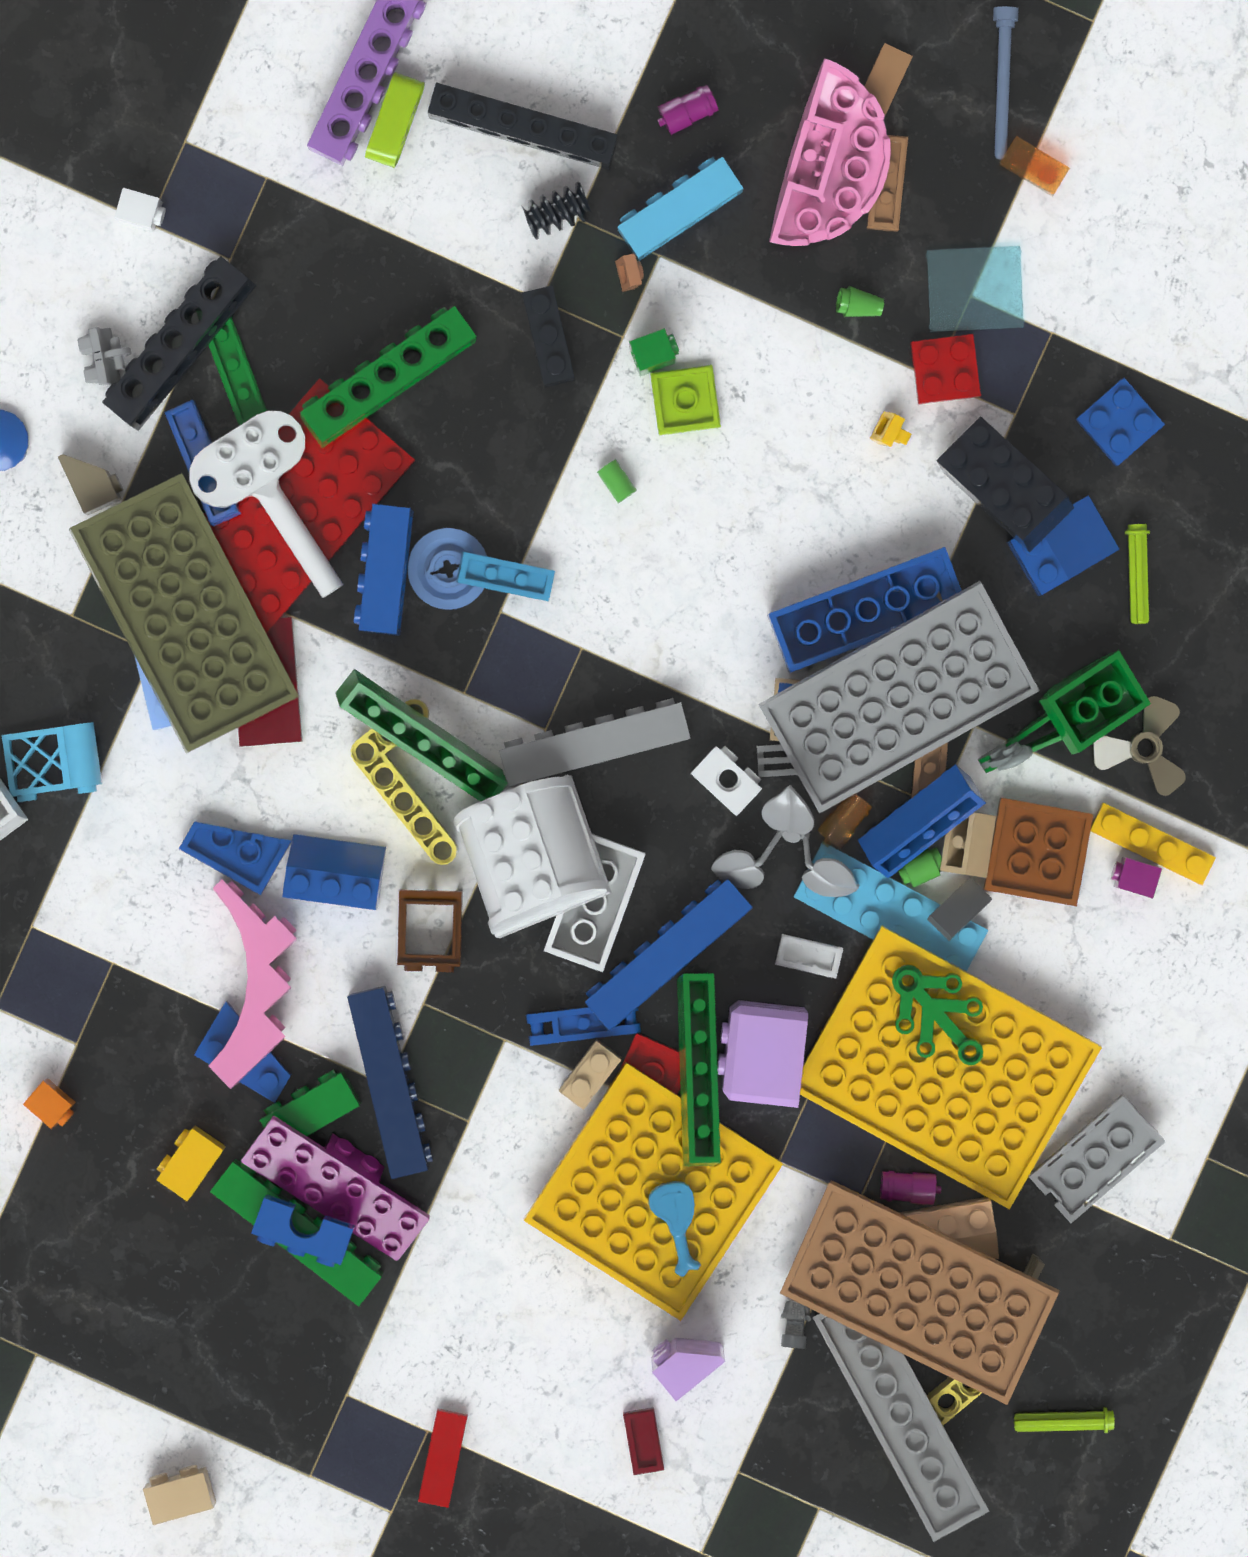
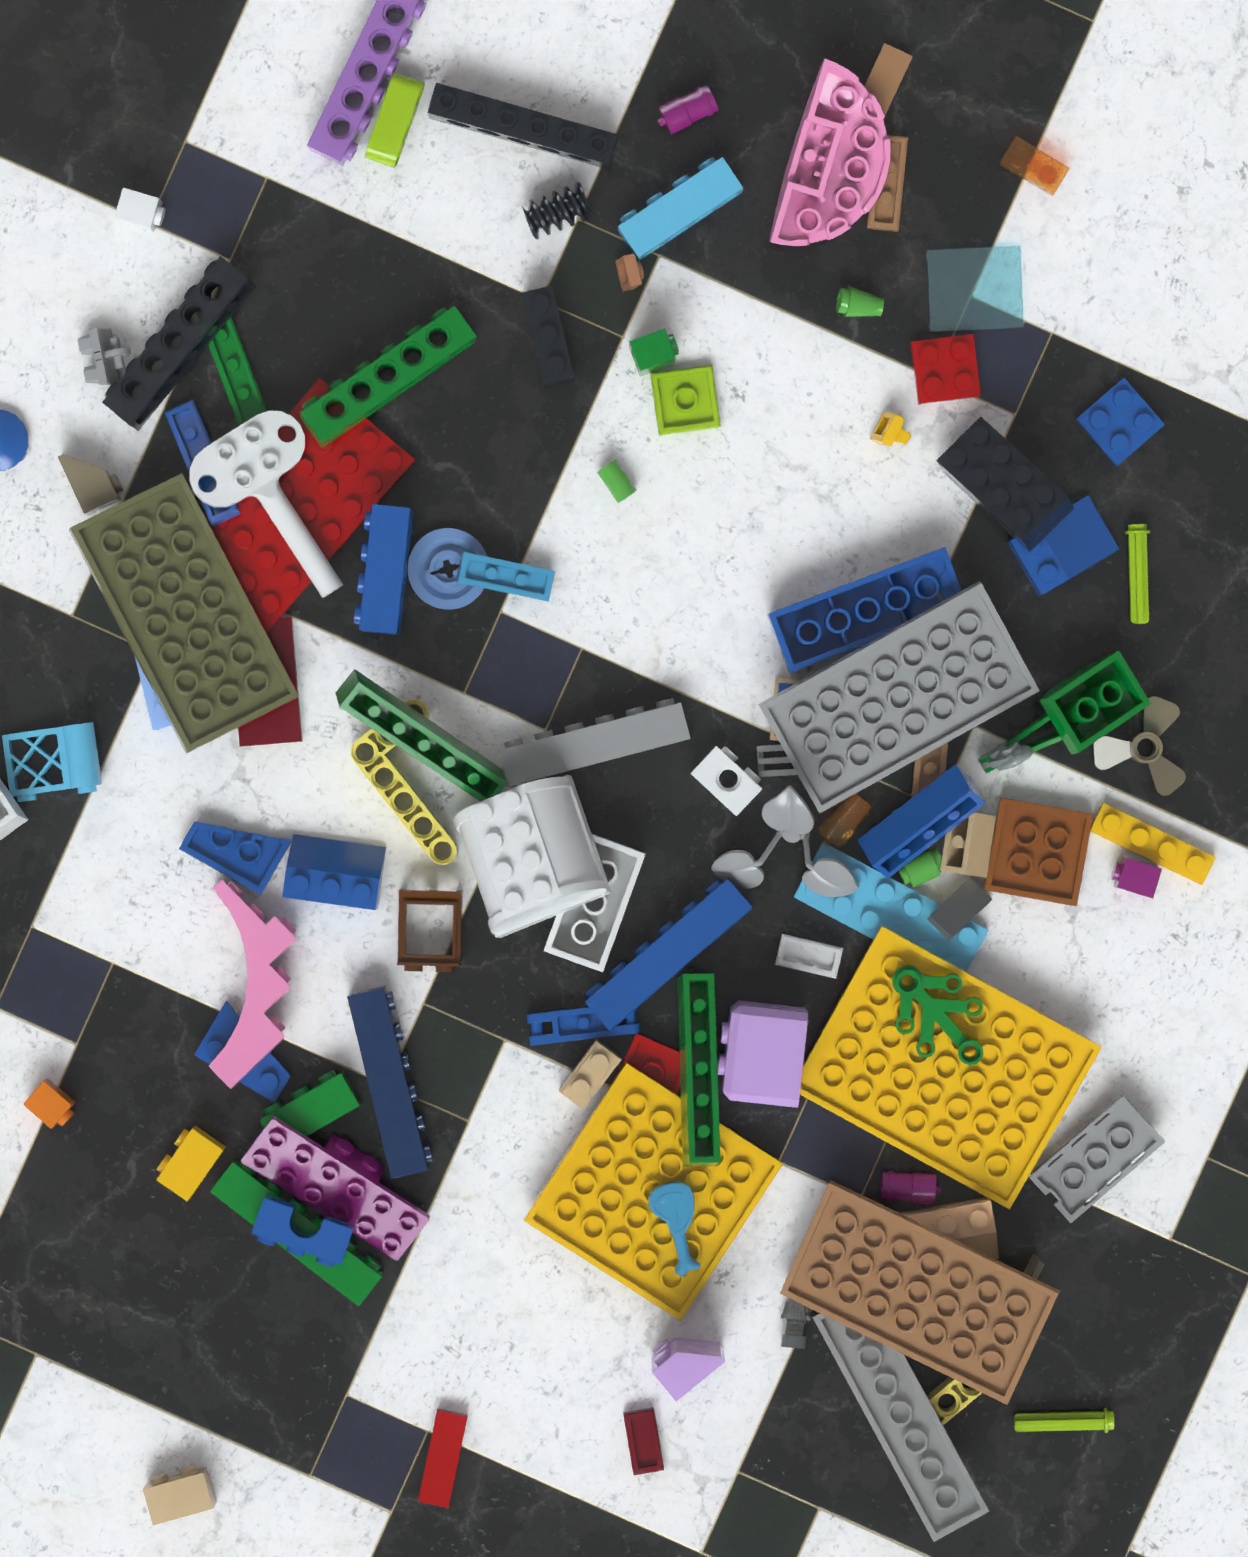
sand blue piece [993,6,1019,160] -> none

